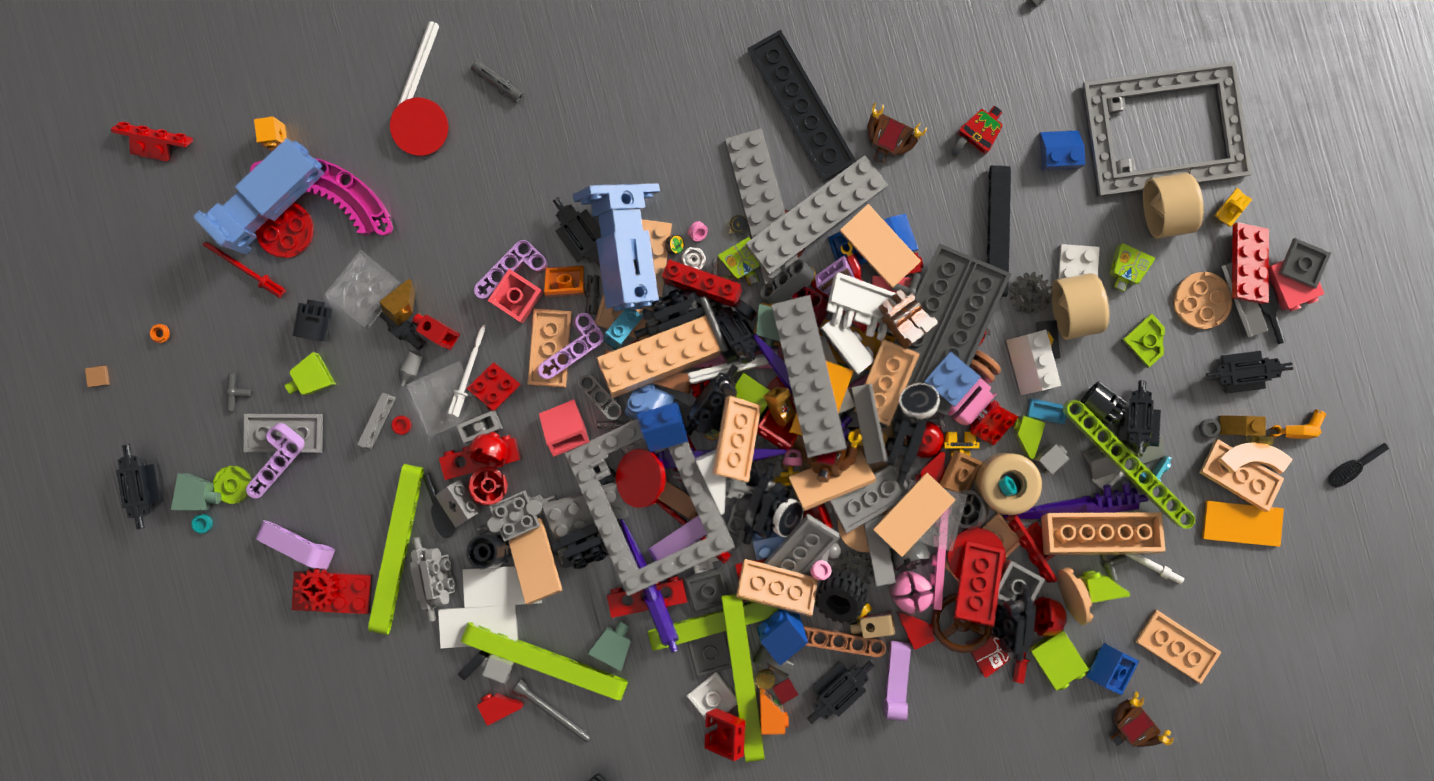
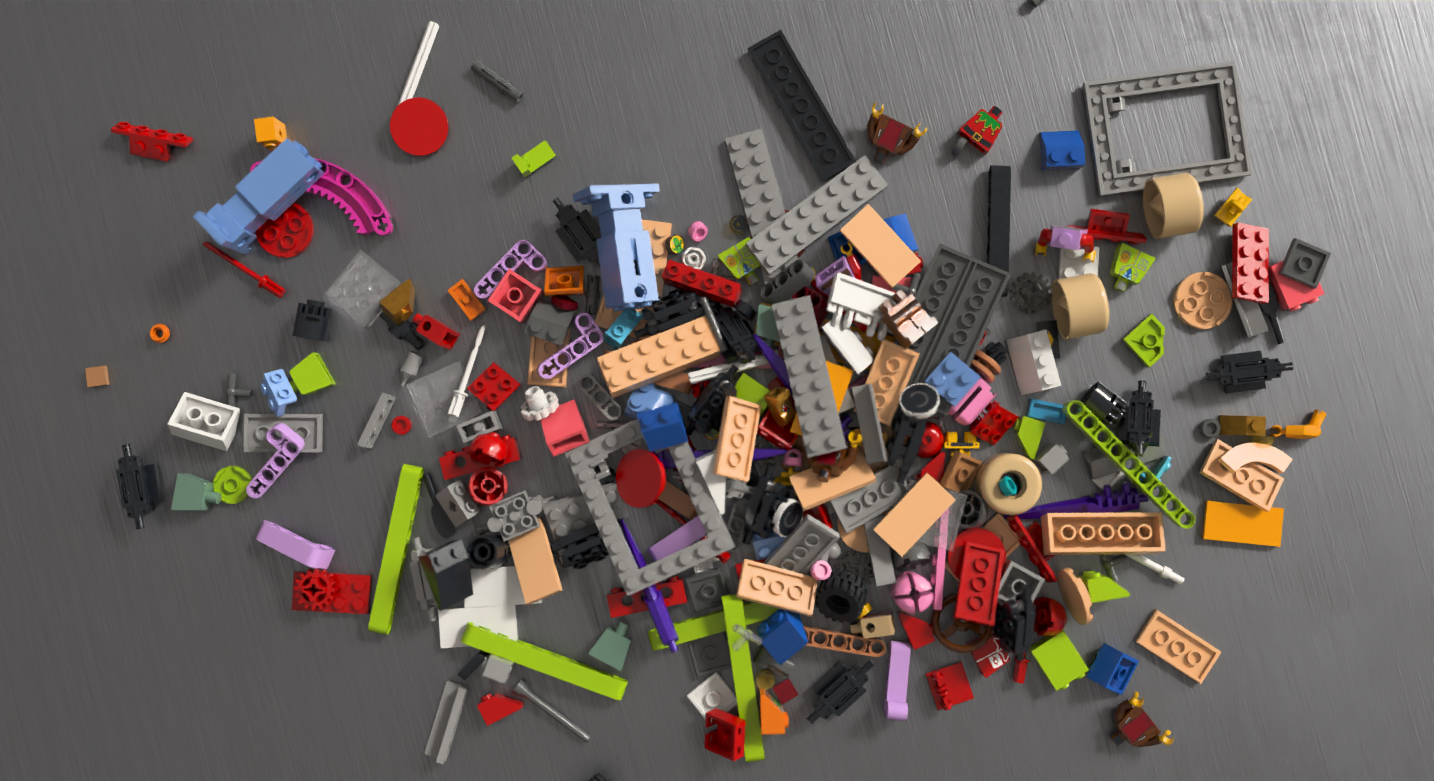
teal tile [191,514,213,534] -> none
black piece [1328,443,1389,487] -> none
none -> white slope [168,392,240,451]
none -> light blue bracket [260,369,297,417]
none -> black slope [418,539,473,611]
none -> light grey panel [425,680,469,764]
none -> orange plate [447,279,487,321]
none -> lime bracket [512,141,556,177]
none -> white plant [520,386,559,421]
none -> dark grey slope [524,298,576,347]
none -> dark red tile [551,296,578,310]
none -> clear piece [732,624,762,651]
none -> red hinge [926,661,974,711]
none -> black gear [984,342,1008,365]
none -> torso [1035,224,1096,263]
none -> red bracket [1068,209,1147,245]

